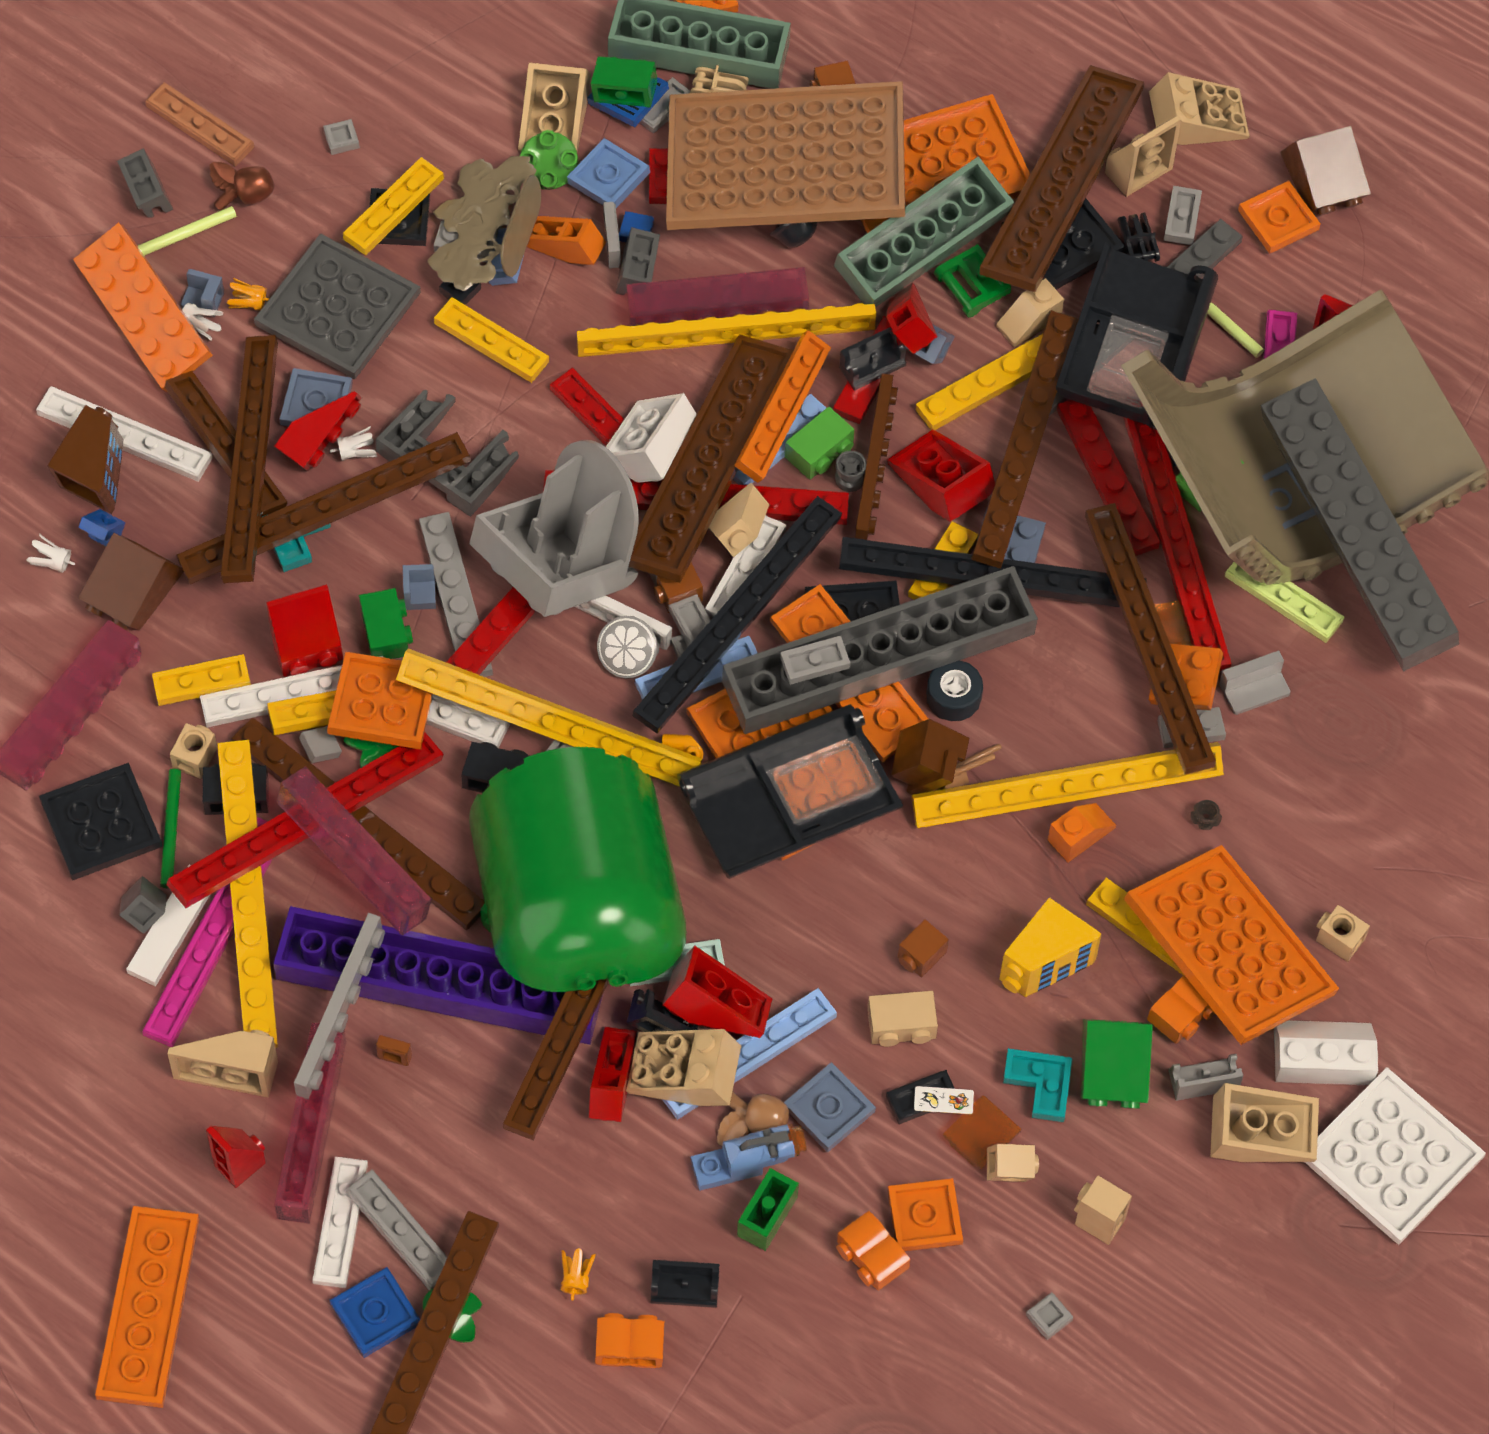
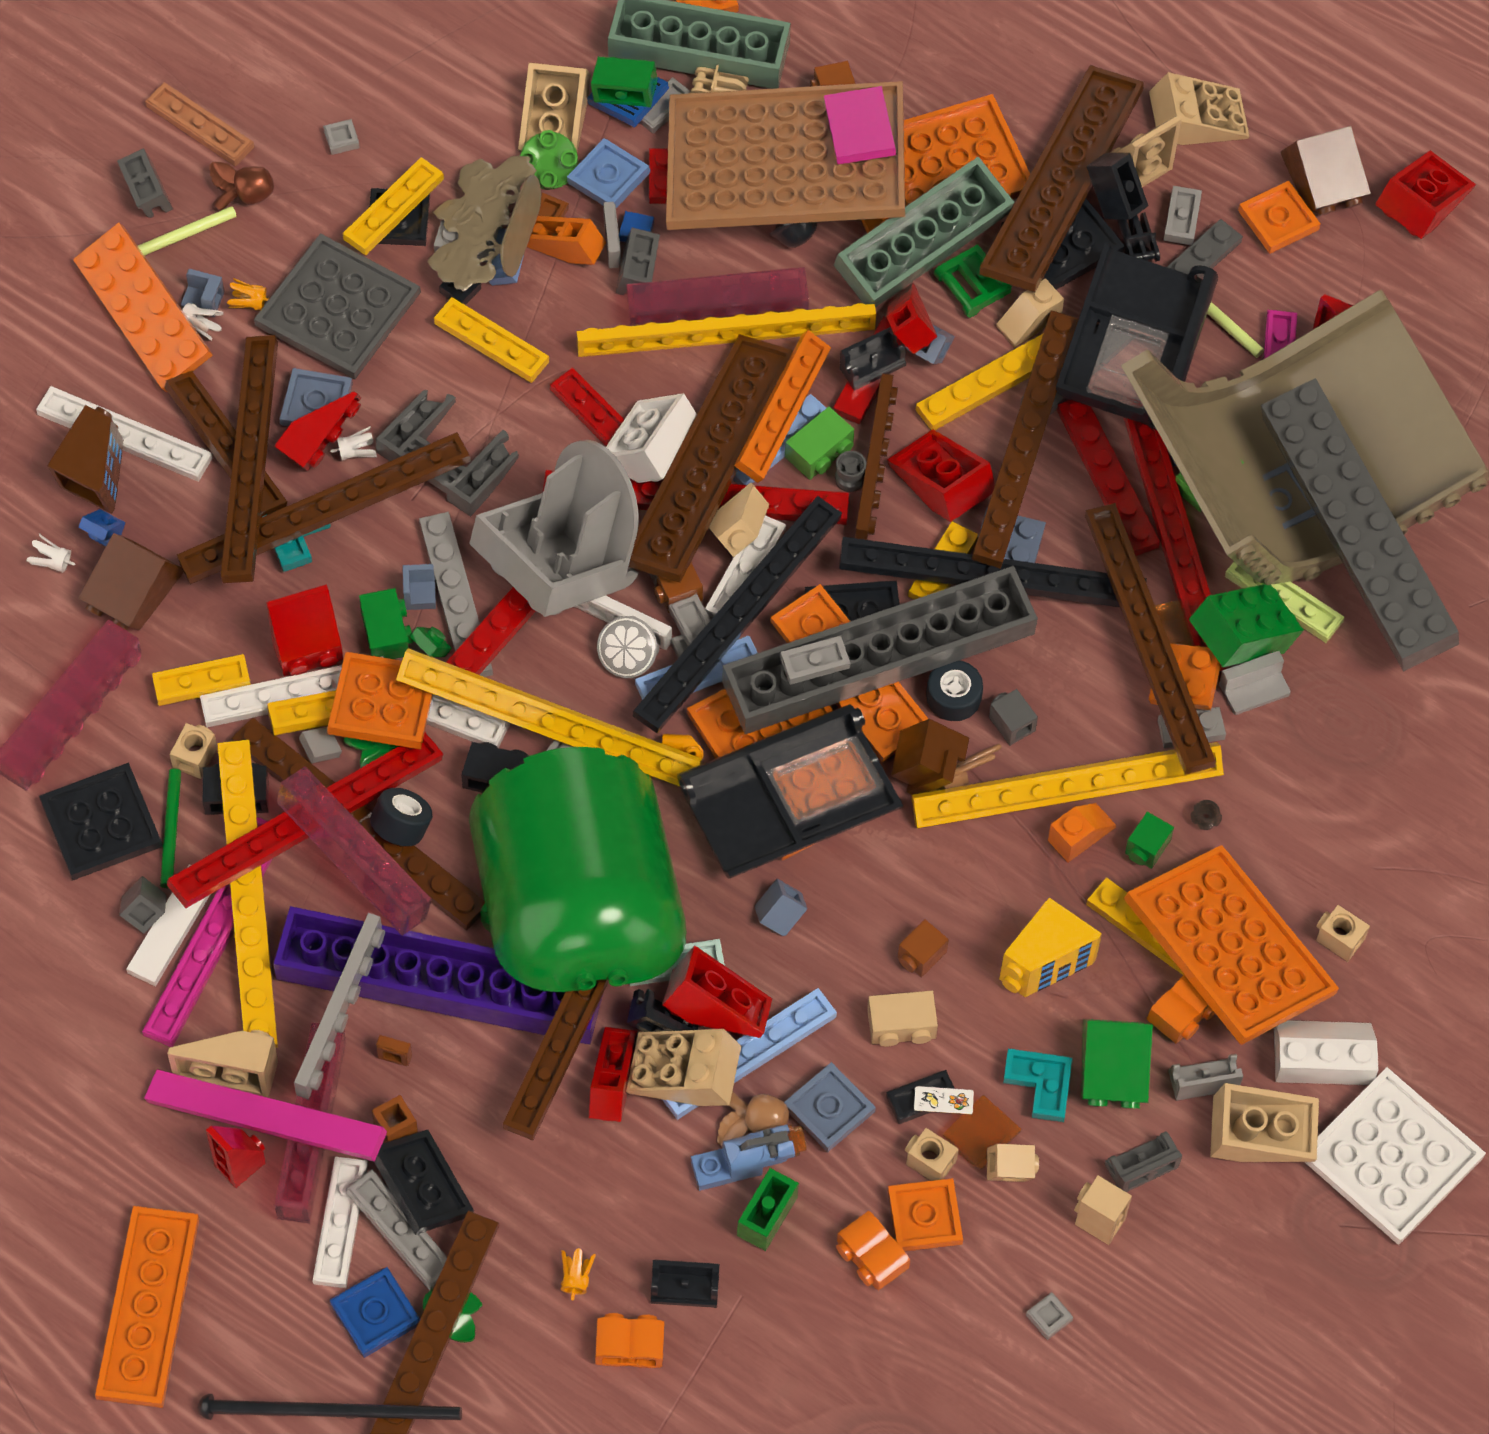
none -> dark pink tile [144,1069,387,1162]
none -> black bar [198,1393,462,1420]
none -> black wheel [370,788,433,846]
none -> dark orange brick [372,1095,418,1143]
none -> black plate [375,1129,474,1235]
none -> green plate [410,627,452,657]
none -> dark orange tile [538,193,569,217]
none -> sand blue panel [755,879,808,936]
none -> dark pink tile [824,86,896,165]
none -> tan brick [905,1128,959,1181]
none -> dark grey brick [989,689,1038,746]
none -> black brick [1086,153,1149,220]
none -> dark grey hinge [1104,1131,1182,1192]
none -> green brick [1125,811,1174,869]
none -> green brick [1189,584,1304,667]
none -> red slope [1375,150,1476,239]

